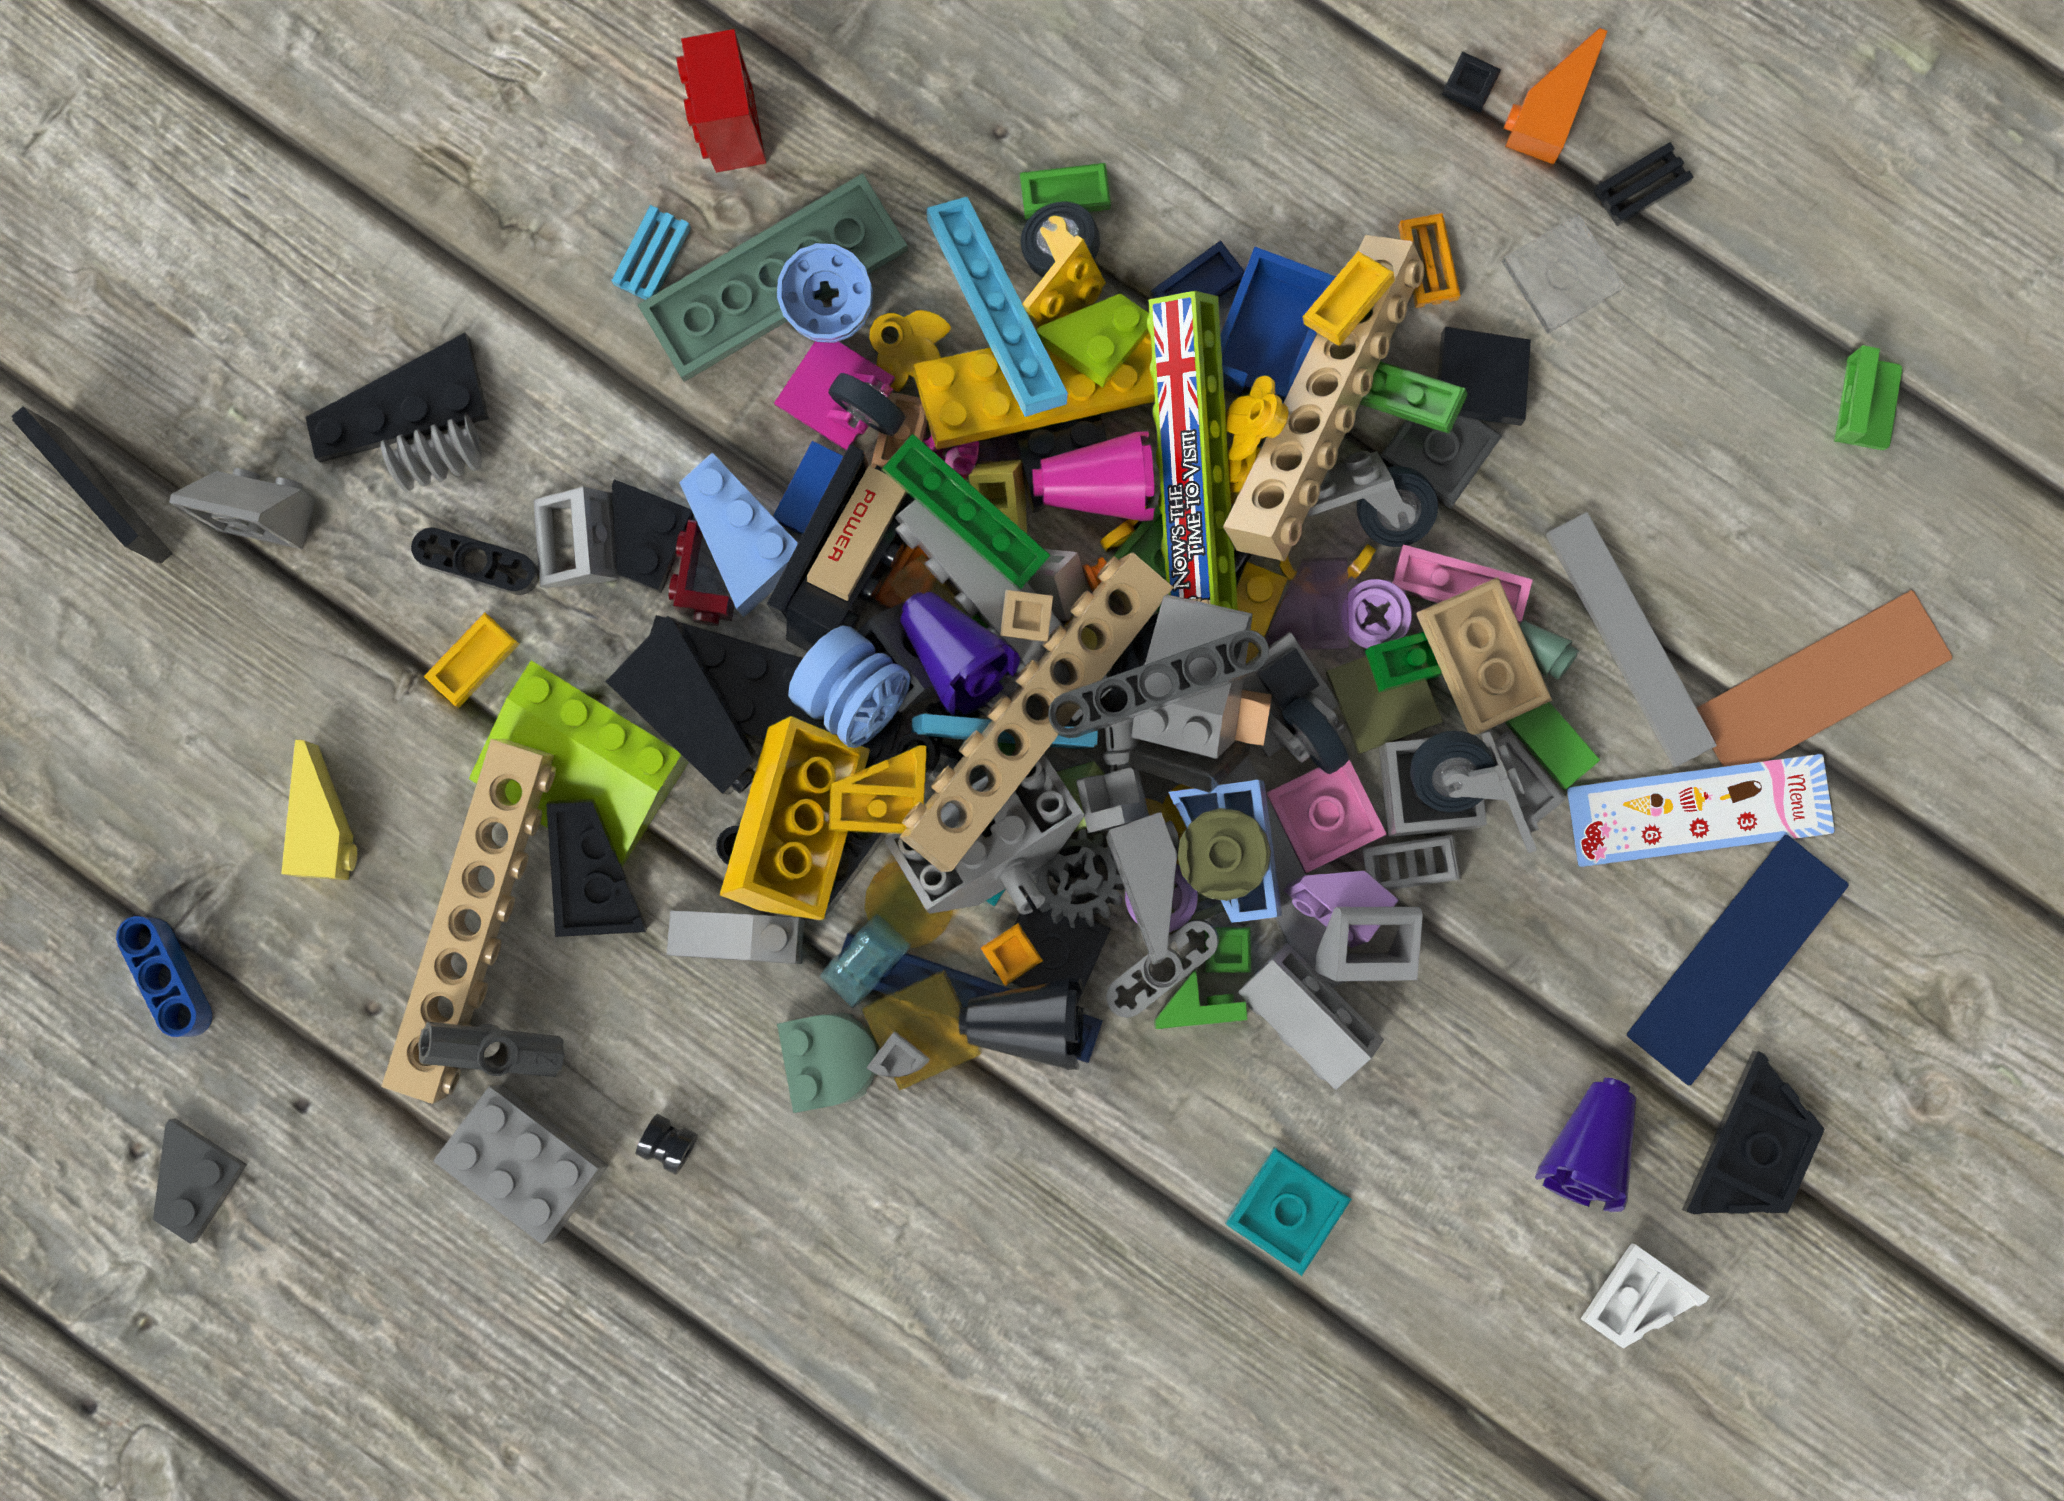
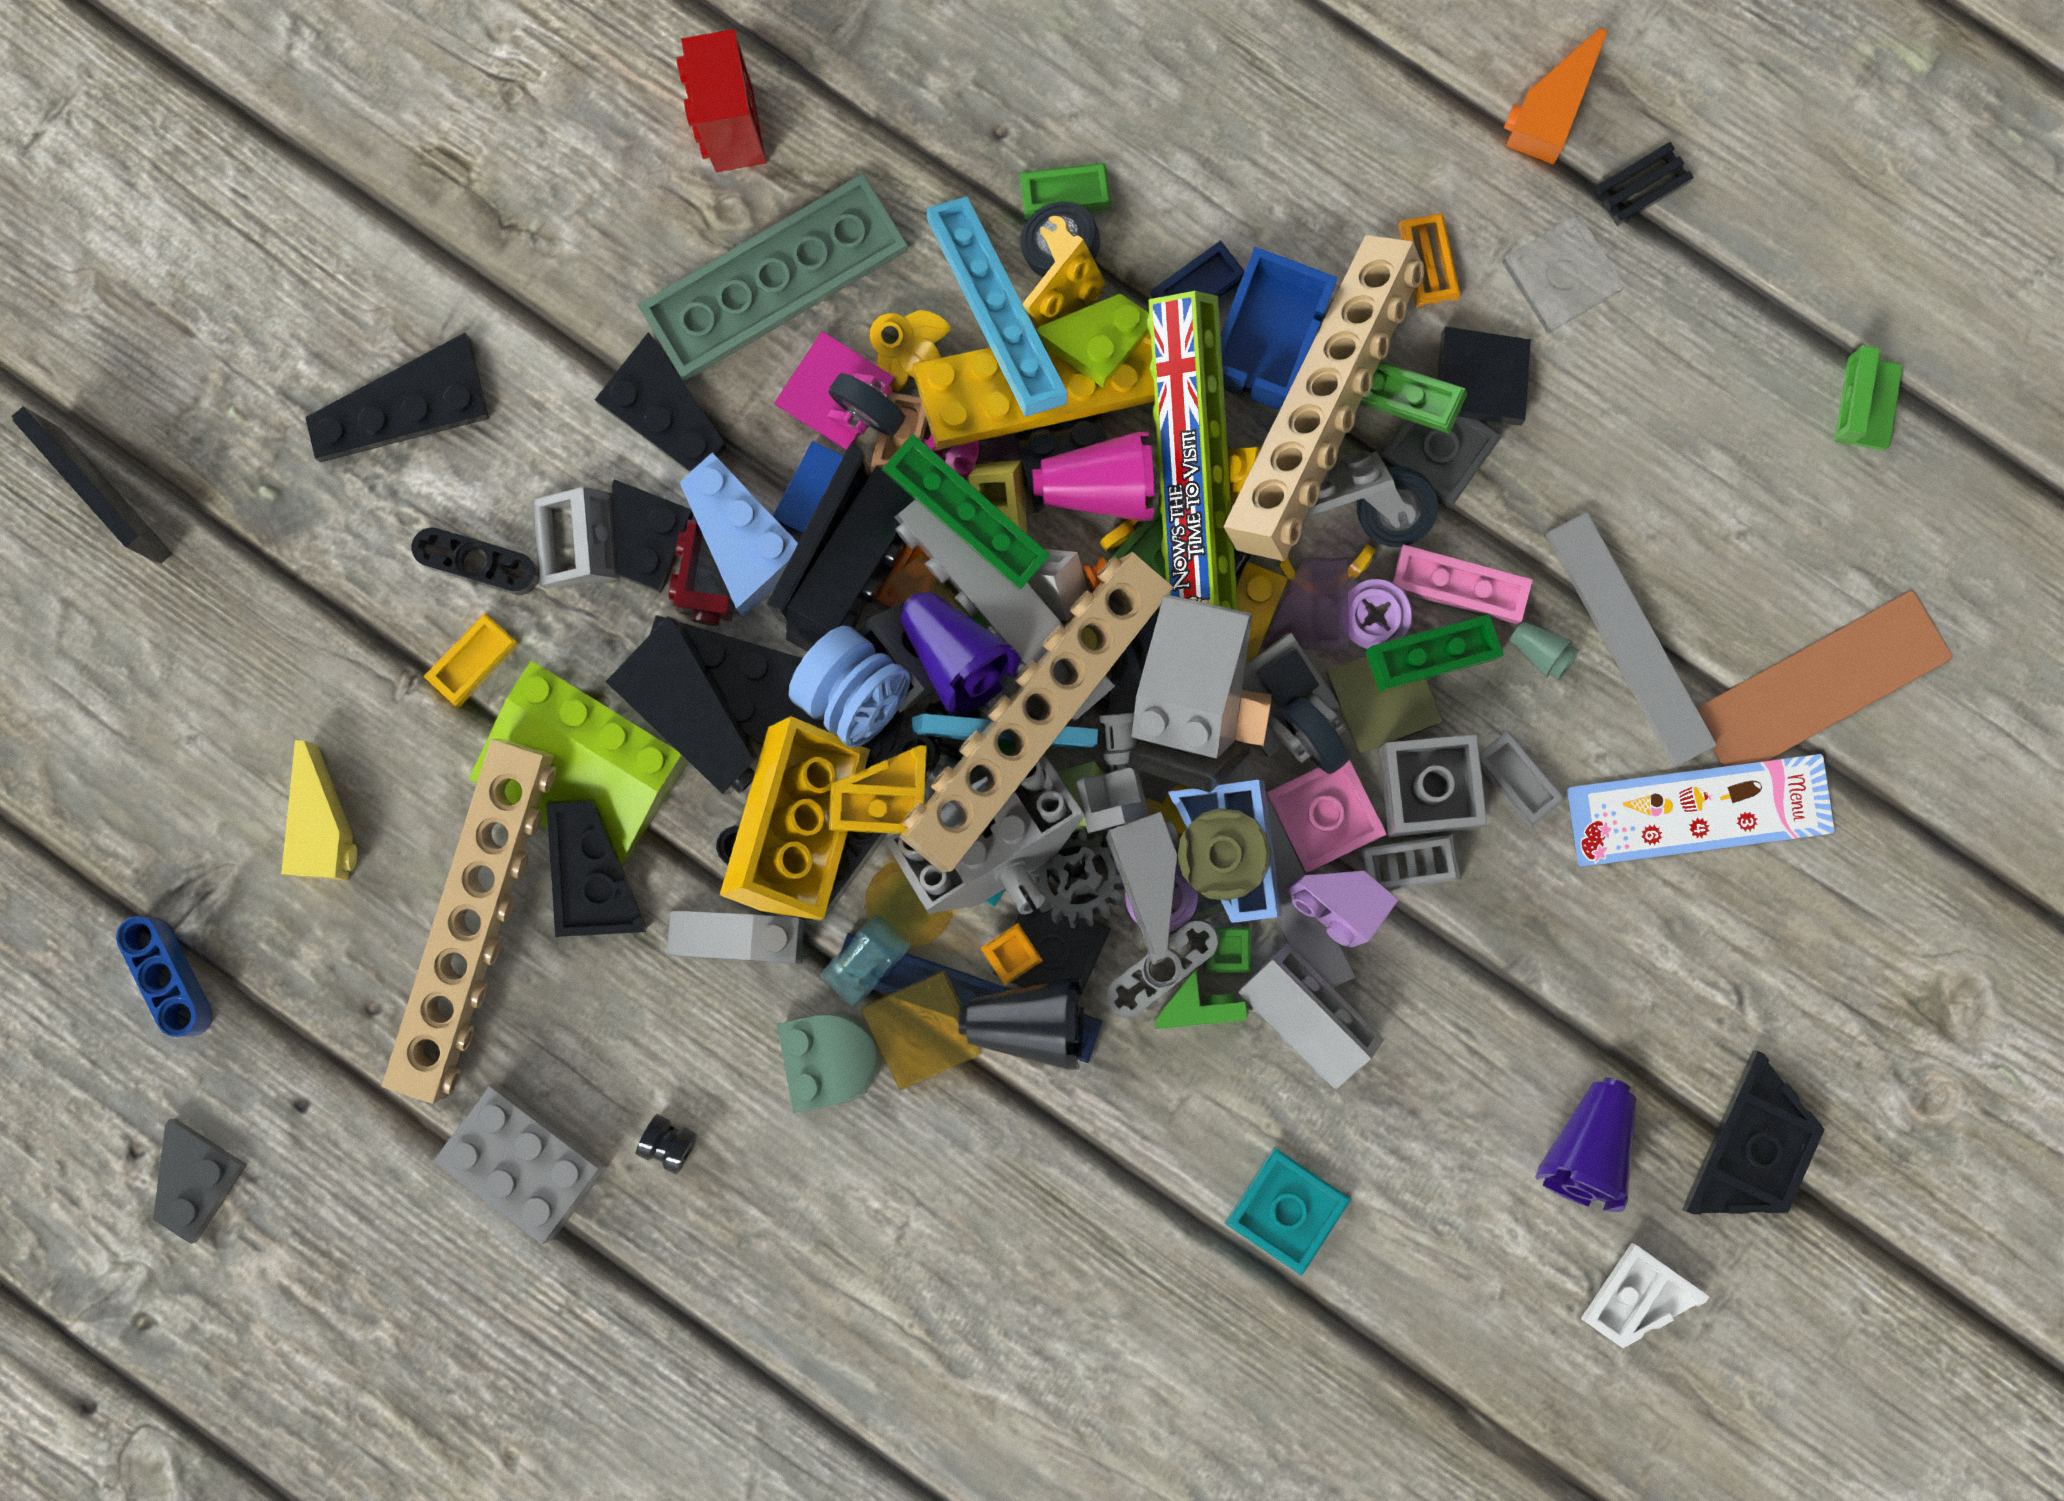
light grey slope [169,468,316,549] -> none
light grey piece [380,414,482,492] -> none
dark grey piece [418,1021,565,1077] -> none
medium azure tile [612,205,691,300] -> none
light blue wheel [777,243,873,343] -> none
tan tile [807,466,907,601] -> none
light grey tile [866,1031,931,1078] -> none
tan tile [1000,590,1053,642] -> none
dark grey beam [1048,630,1269,738] -> none
yellow plate [1225,376,1289,462] -> none
yellow tile [1303,251,1395,347] -> none
light grey tile [1315,907,1423,982] -> none
plate [1410,731,1539,853] -> none
tan tile [1416,577,1552,735] -> none
black tile [1442,51,1501,112] -> none
bright green tile [1504,702,1600,790] -> none
dark blue sticker [1627,835,1849,1086] -> none
none -> black wing [594,332,727,473]

